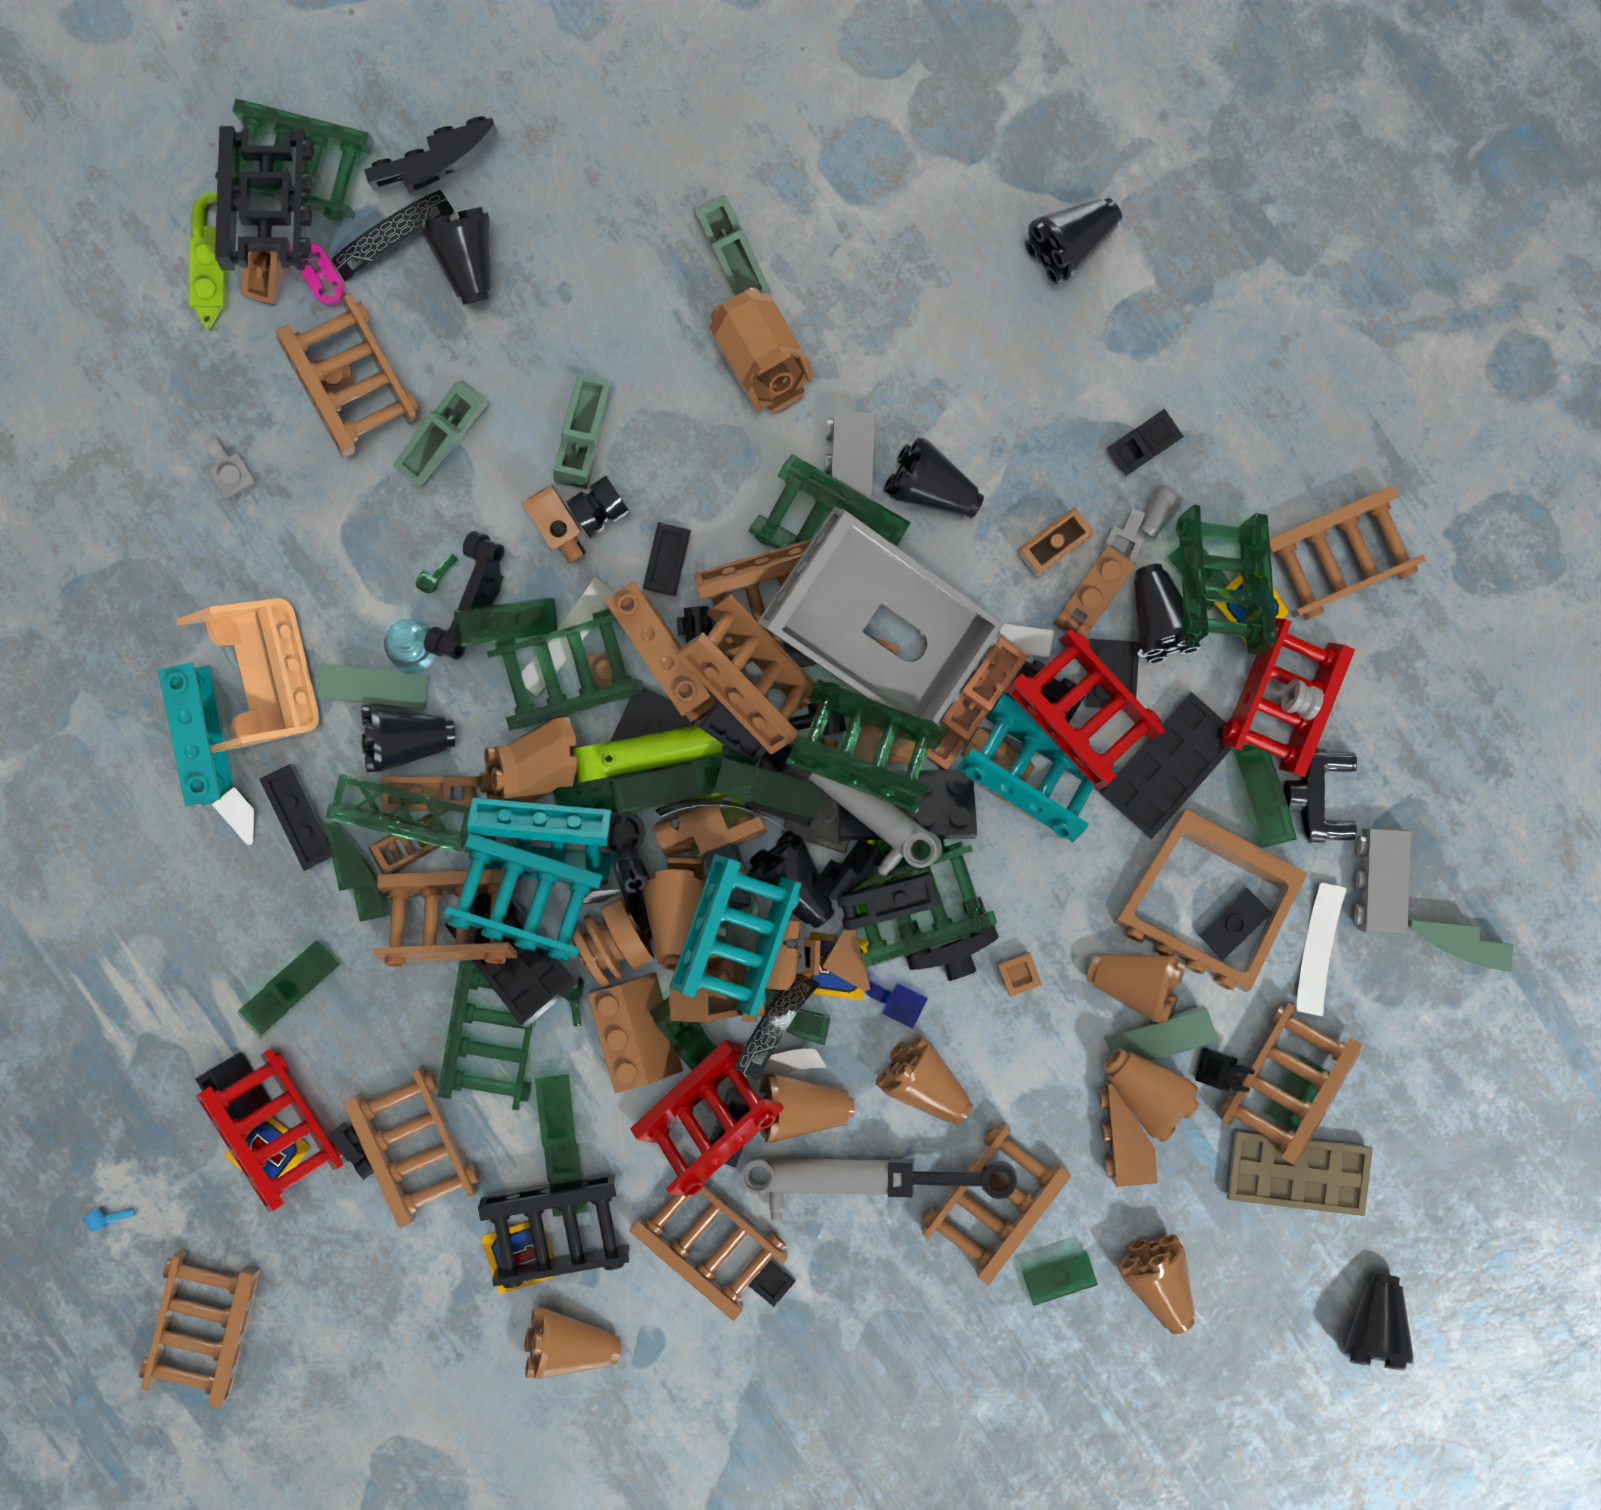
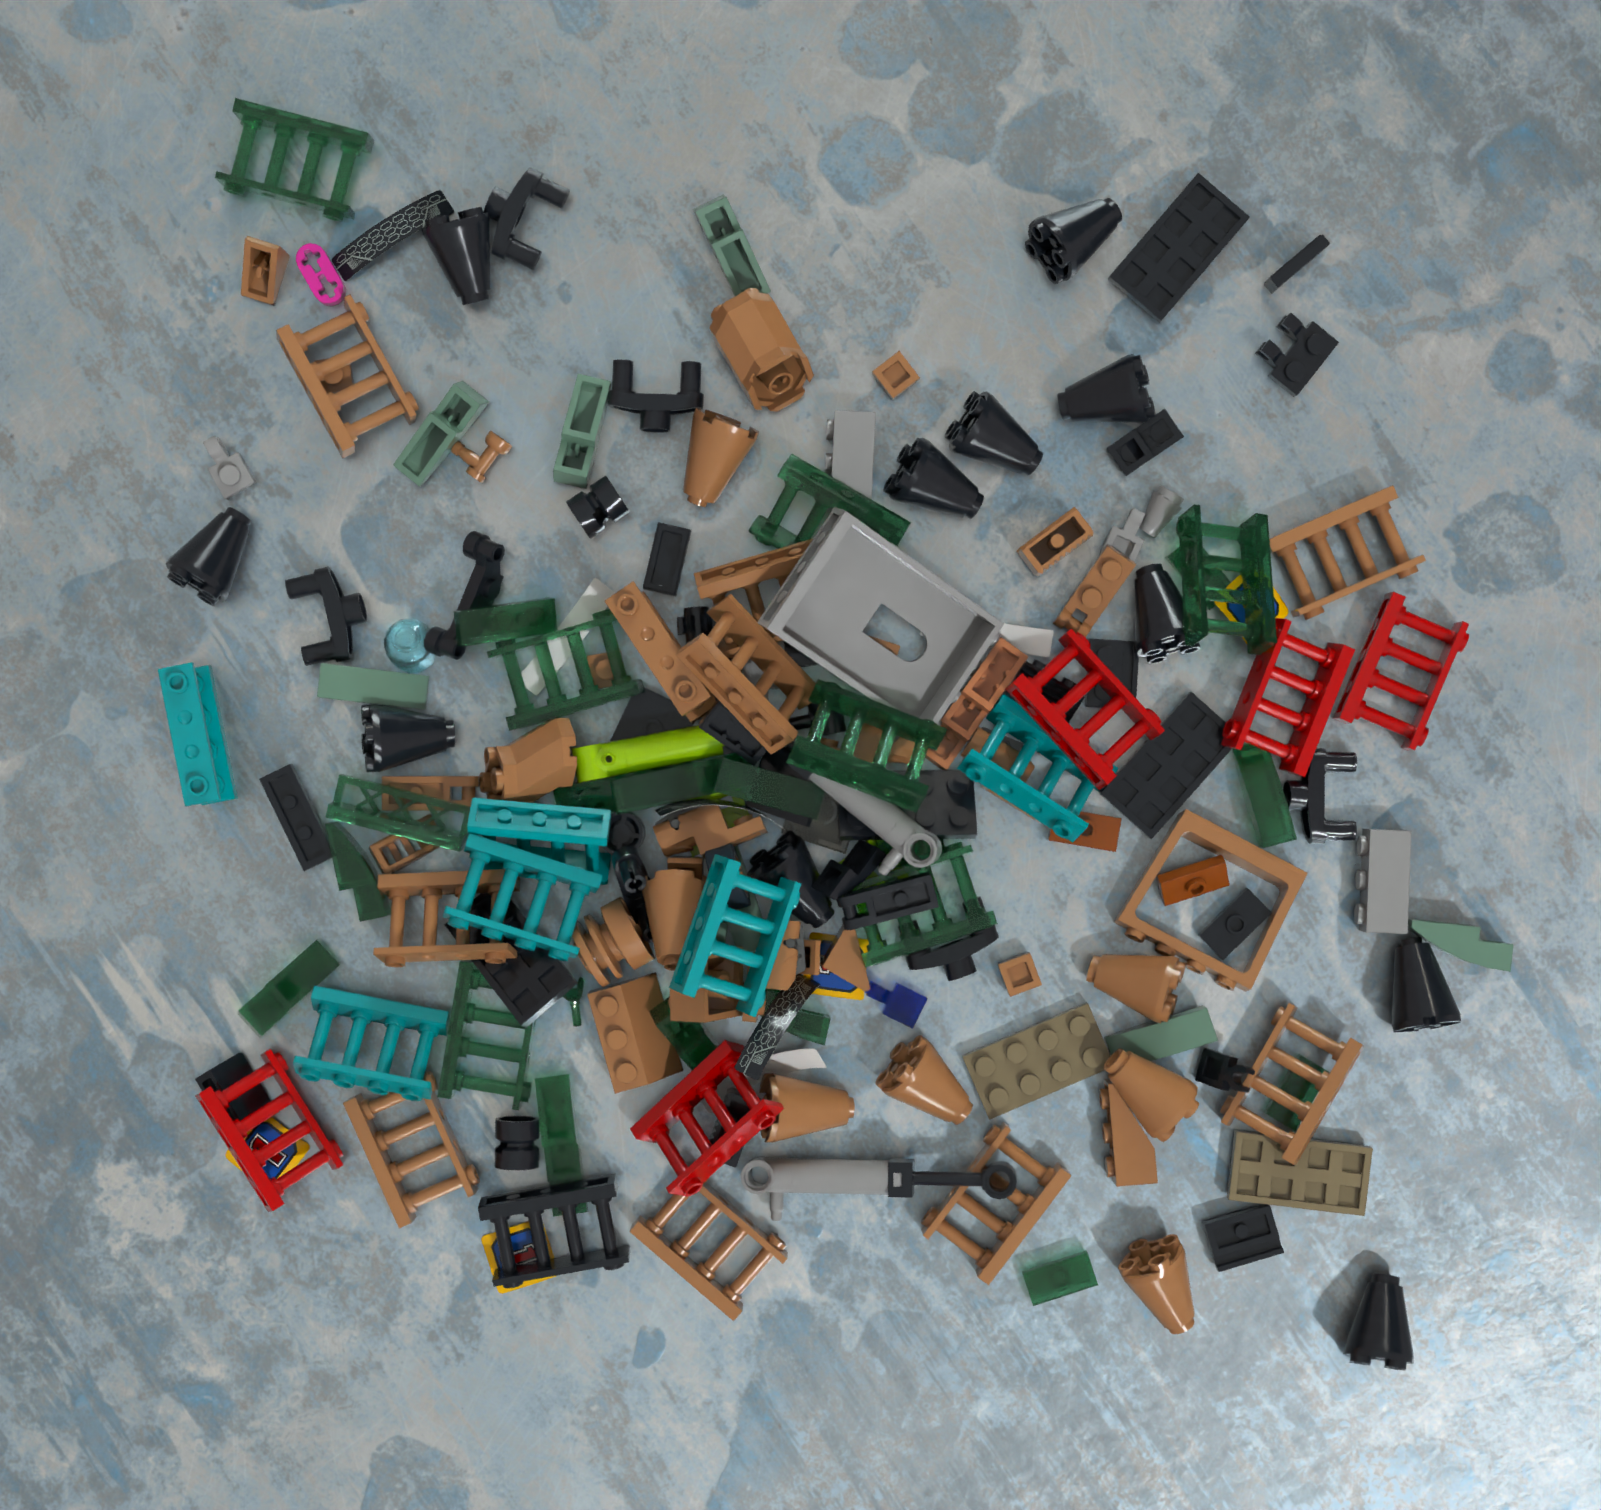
dark azure hand [83,1208,135,1231] -> none
medium nougat fence [139,1249,260,1409] -> none
light nougat windscreen [176,598,319,753] -> none
lime plate [189,192,227,330] -> none
white sticker [212,787,254,845] -> none
black fence [215,126,314,271] -> none
black plate [328,1122,374,1180] -> none
black slope [364,116,498,194] -> none
clear green hand [415,554,458,594] -> none
medium nougat torso [522,484,586,563] -> none
medium nougat cone [524,1308,621,1379] -> none
white sticker [582,890,620,904] -> none
black tile [748,1258,796,1307] -> none
light grey wheel [1281,679,1324,720] -> none
white sticker [1296,883,1347,1016] -> none
none -> black cone [166,507,252,606]
none -> black connector [285,566,367,666]
none -> teal fence [293,985,450,1101]
none -> medium nougat piece [451,430,513,483]
none -> black connector [483,167,570,270]
none -> black wheel [495,1116,540,1170]
none -> black connector [608,359,704,433]
none -> medium nougat cone [683,407,759,507]
none -> medium nougat plate [872,351,920,400]
none -> black cone [944,391,1043,475]
none -> dark tan plate [962,1002,1110,1120]
none -> dark orange plate [1048,811,1122,852]
none -> black cone [1057,354,1156,423]
none -> black plate [1108,173,1250,323]
none -> dark orange plate [1157,855,1230,906]
none -> black plate [1202,1204,1284,1272]
none -> black plate [1255,313,1339,397]
none -> black tile [1264,235,1331,294]
none -> red fence [1332,592,1469,751]
none -> black cone [1391,937,1462,1033]

